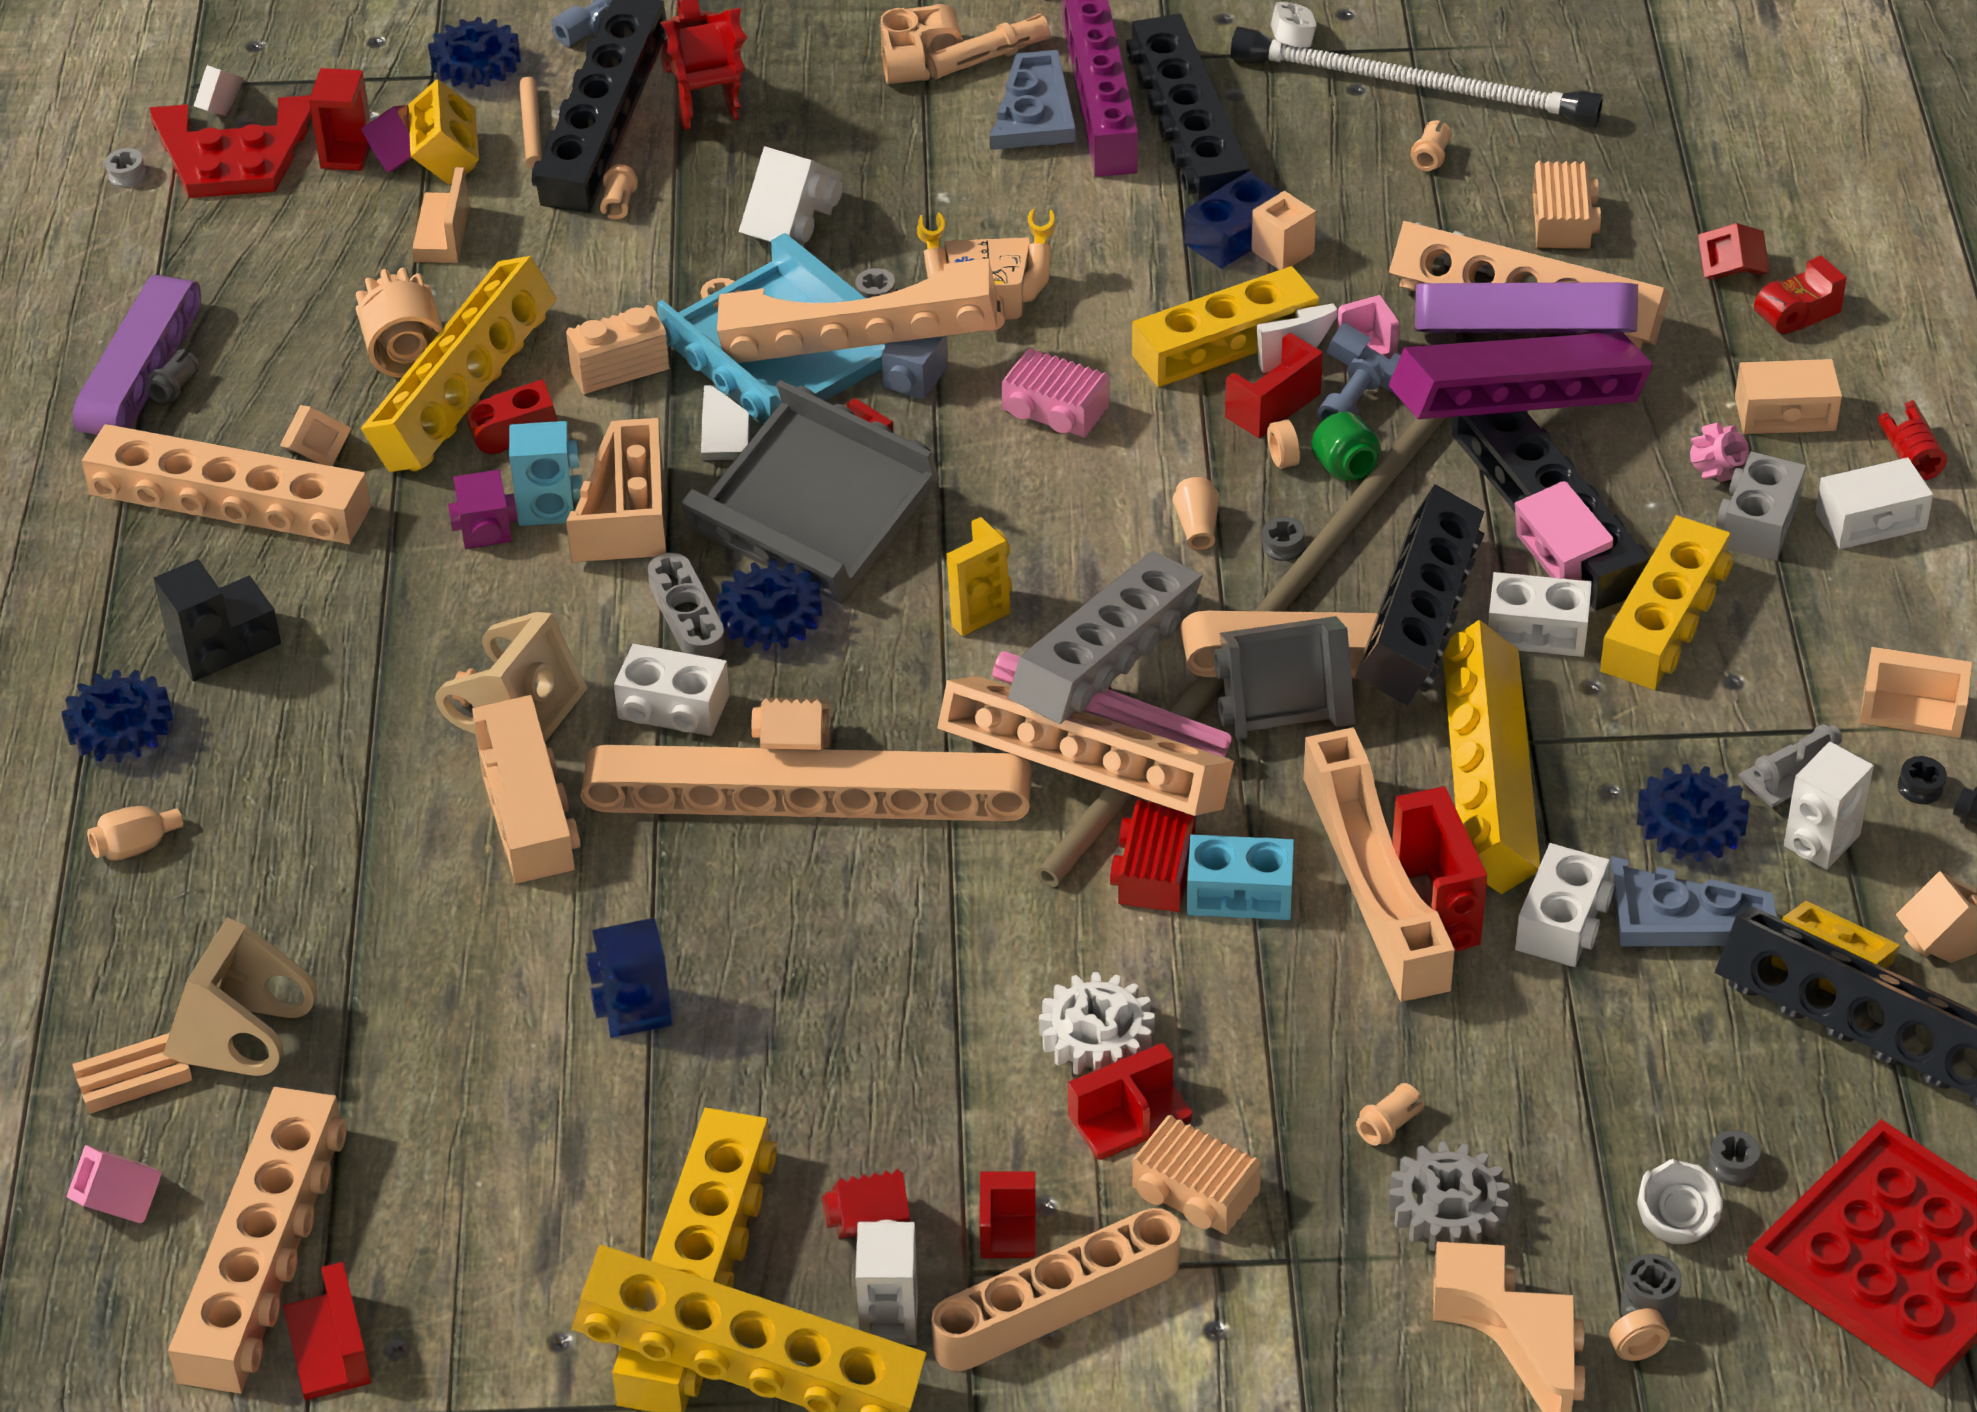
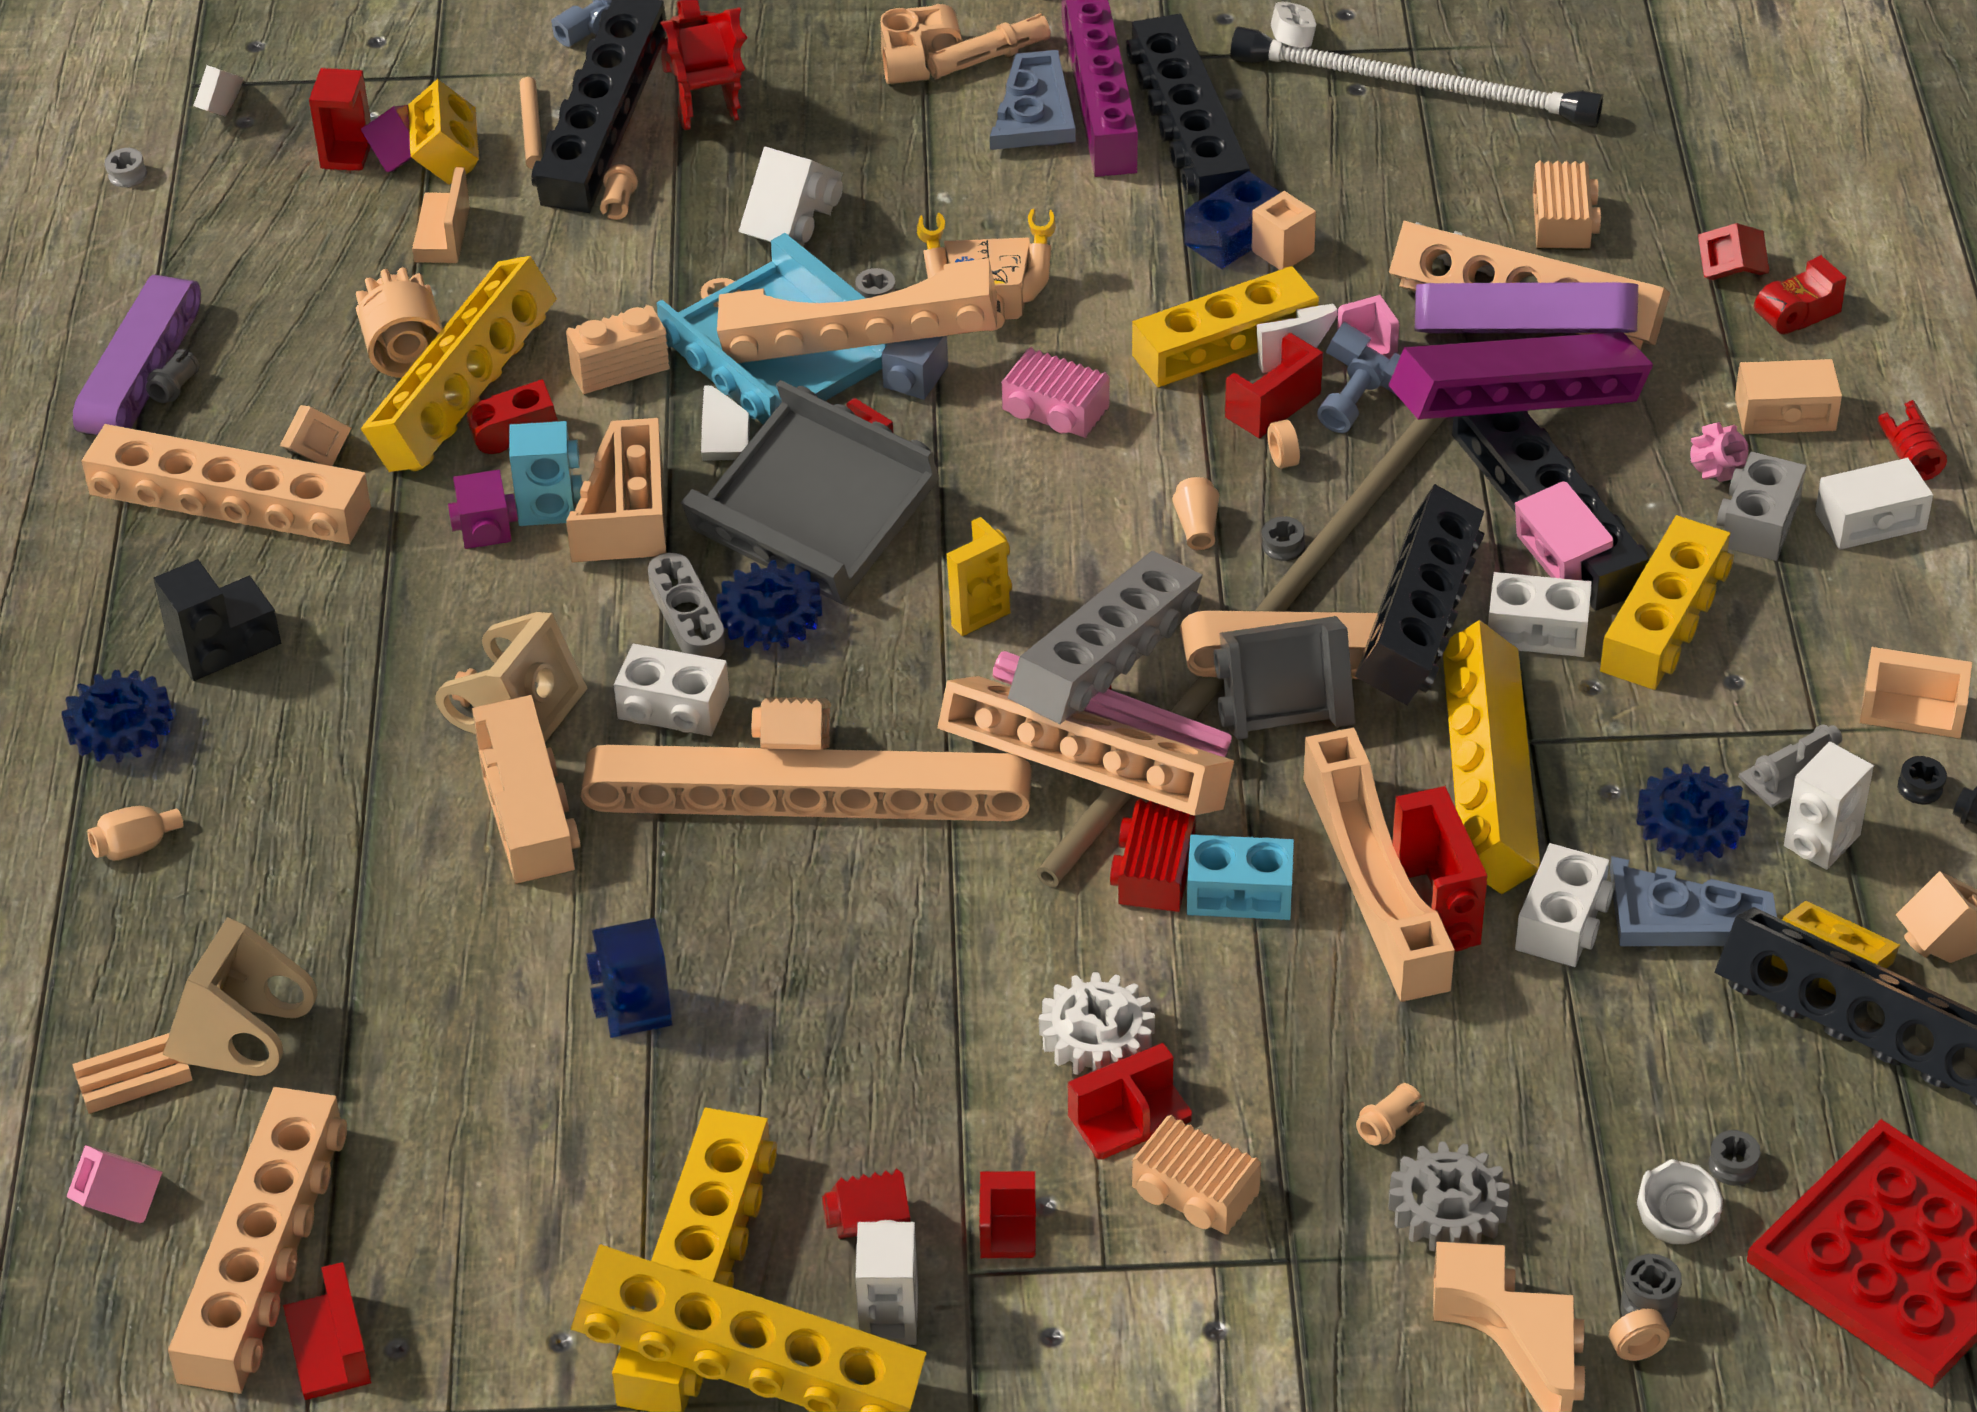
red wing [149,95,312,198] -> none
clear blue gear [428,17,521,89] -> none
light nougat beam [932,1208,1181,1371] -> none
green head [1311,412,1381,481] -> none
light nougat pin [1411,120,1452,171] -> none

